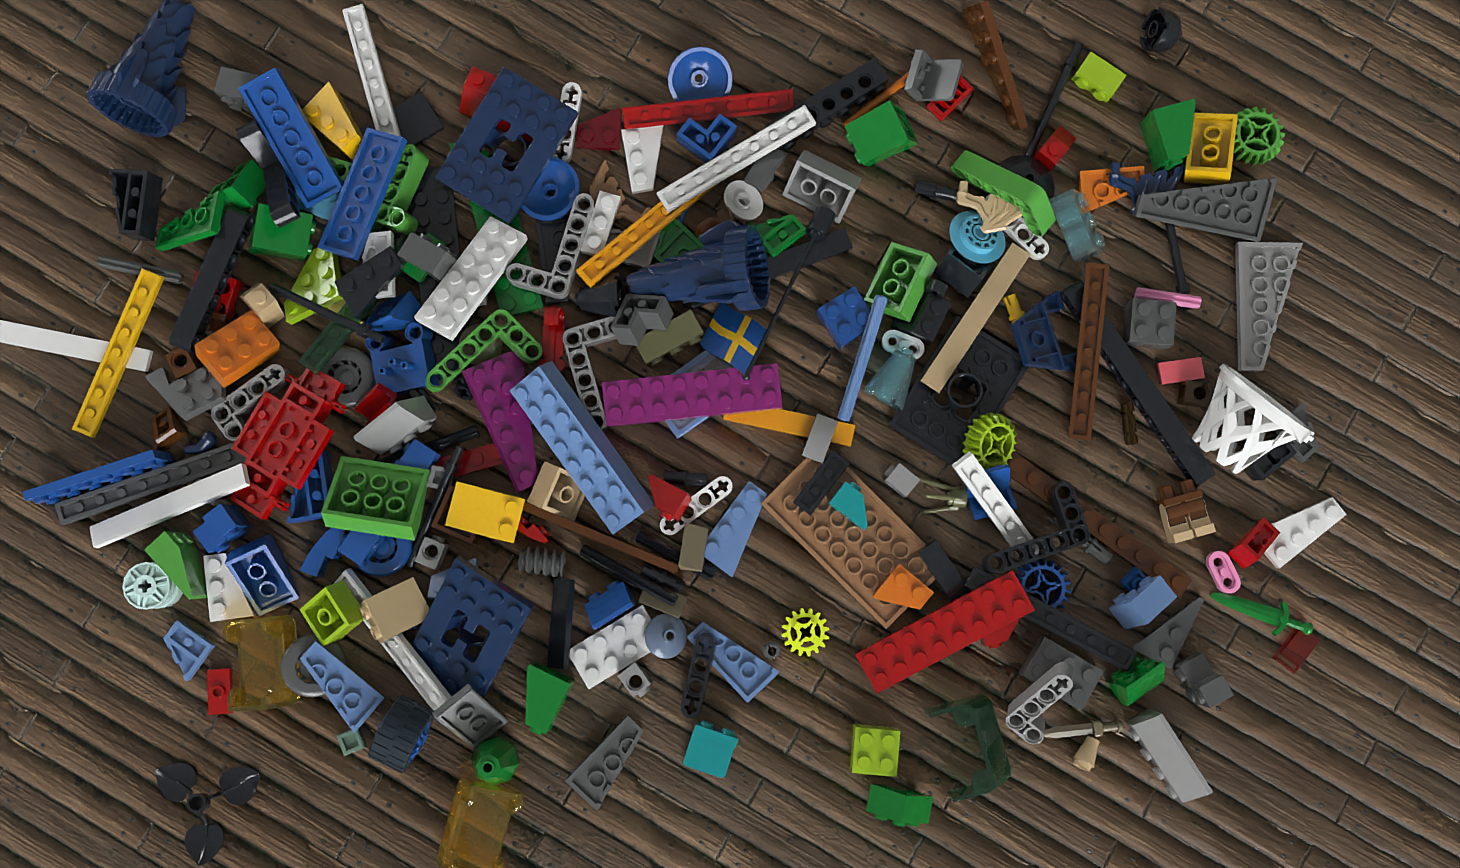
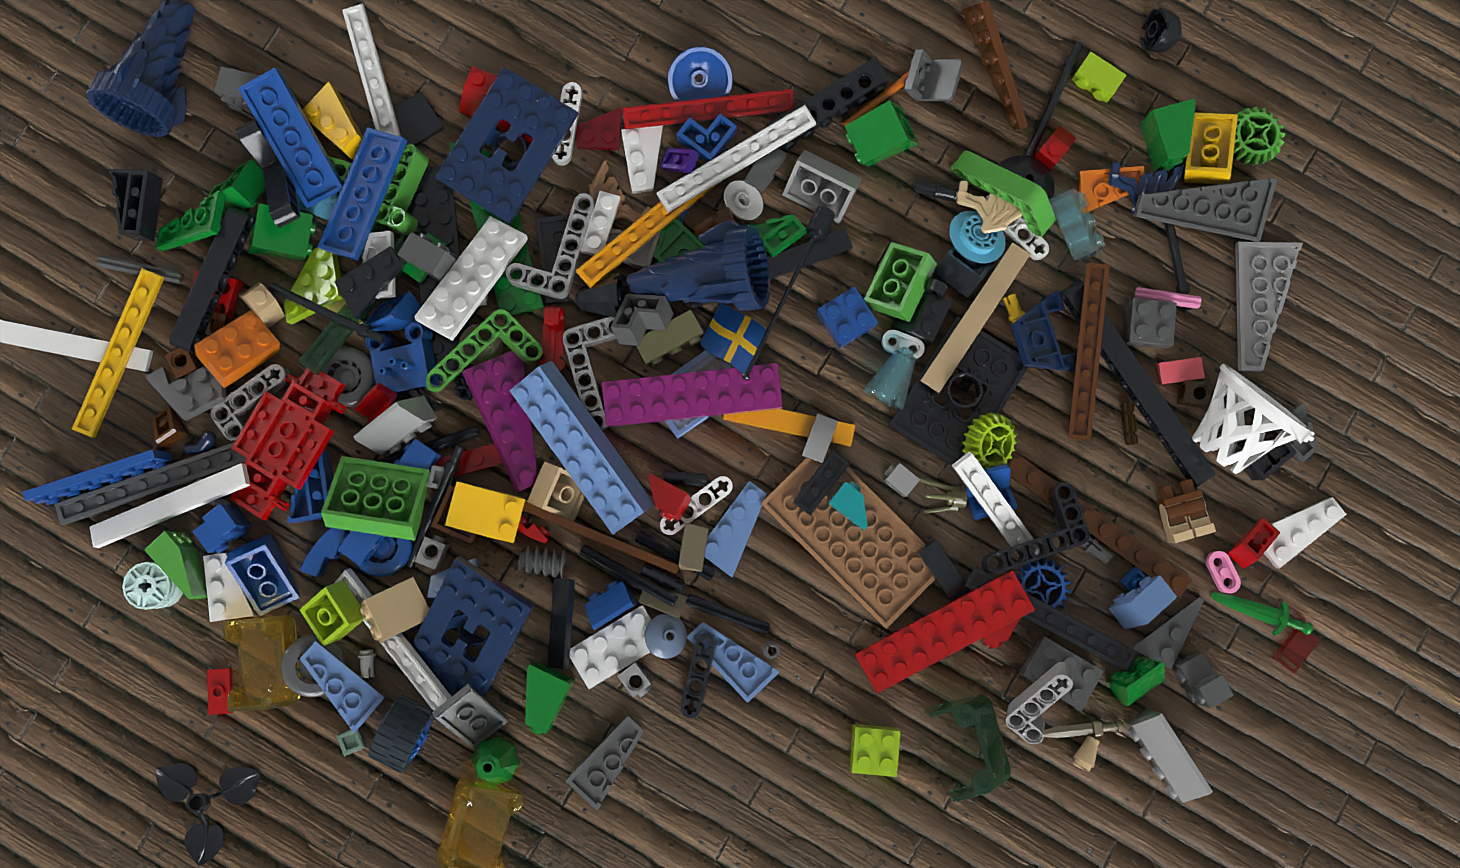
medium blue wing [163,620,215,681] -> none
blue dish [521,157,580,221] -> none
teal bracket [683,720,739,778] -> none
neon yellow gear [781,608,829,656] -> none
medium blue axle [838,295,888,421] -> none
green brick [866,784,933,827] -> none
orange wing [872,564,934,610] -> none
red slope [926,75,973,122] -> none
none -> light grey pin [358,649,376,678]
none -> dark purple plate [660,148,700,174]
none -> black axle [686,594,770,634]

